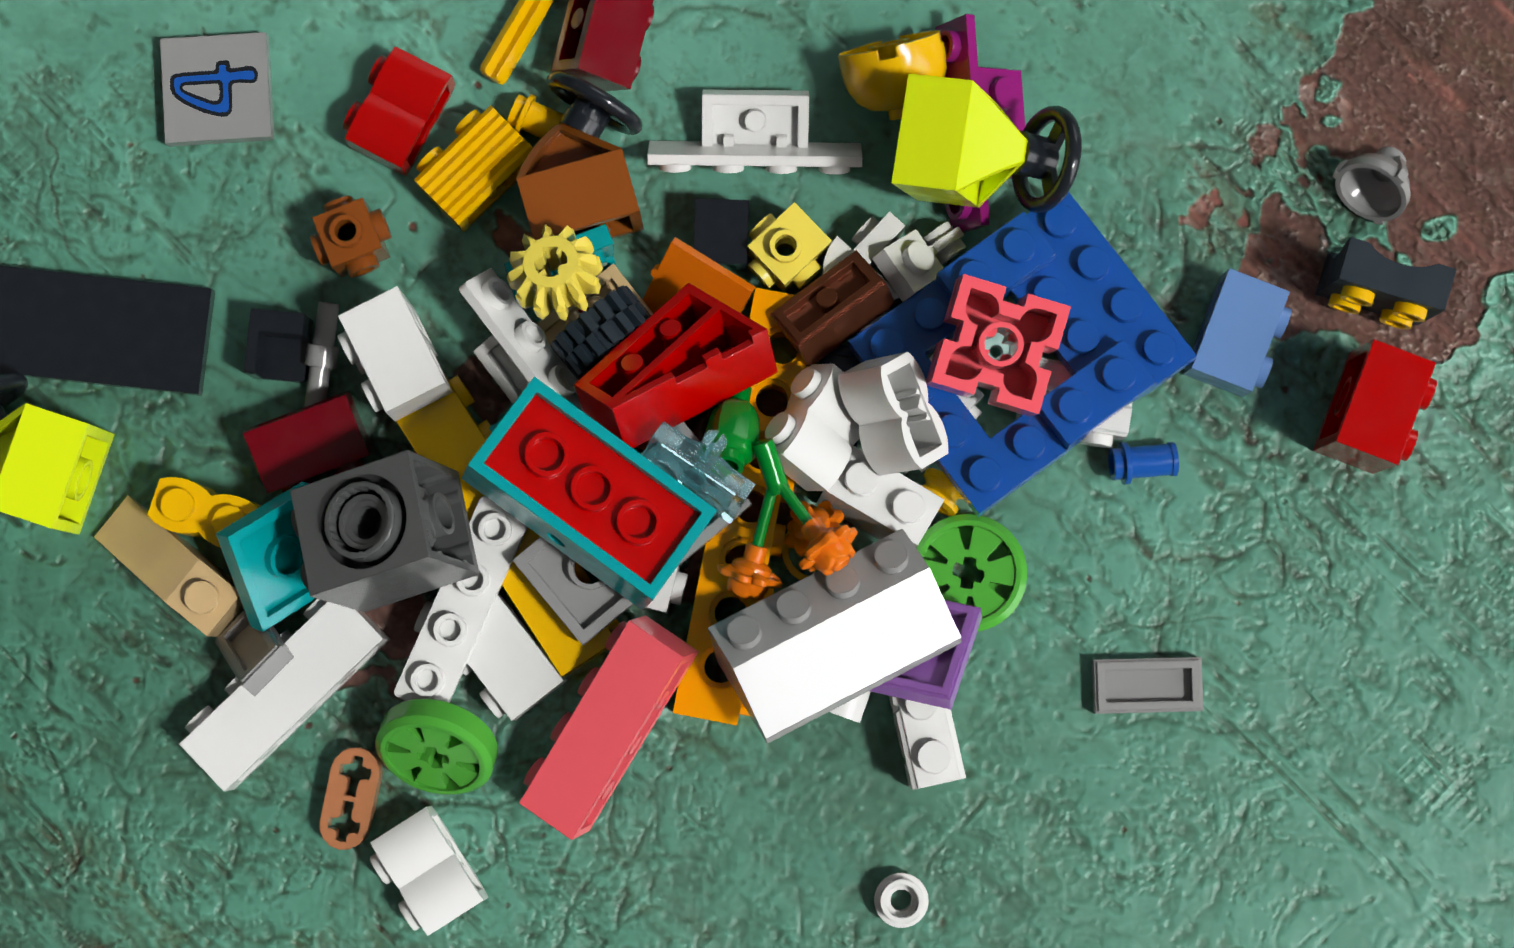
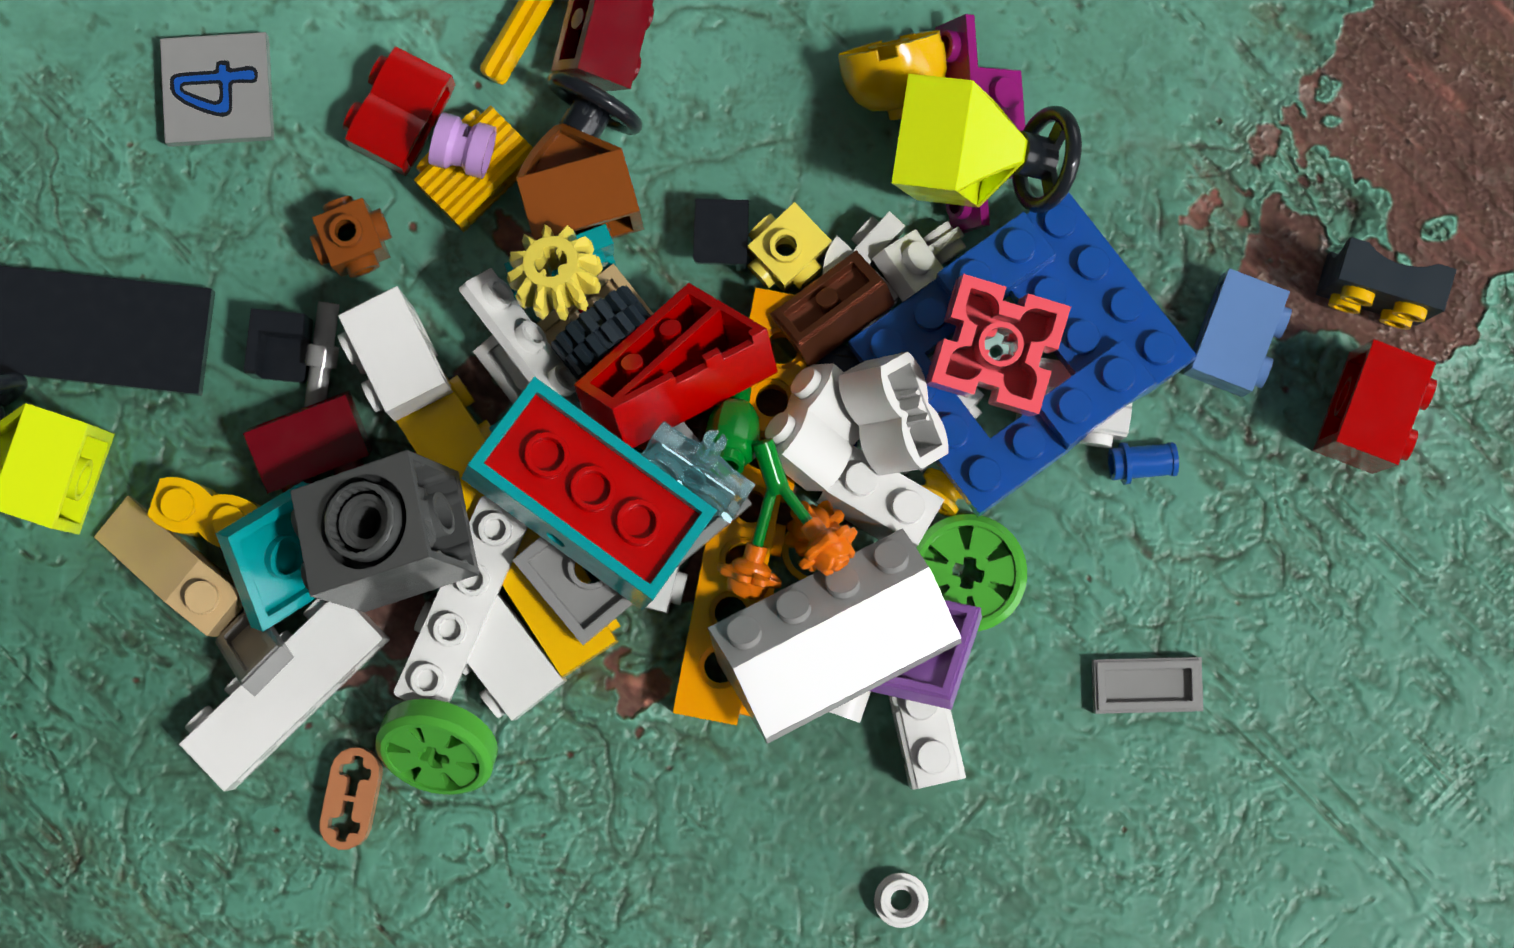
white brick [370,806,489,936] -> none
yellow pin [507,94,563,138] -> none
coral brick [519,615,699,840] -> none
orange piece [642,237,755,313] -> none
white bracket [647,89,862,174] -> none
light grey piece [1332,146,1411,225] -> none
none -> lavender wheel [428,112,497,179]

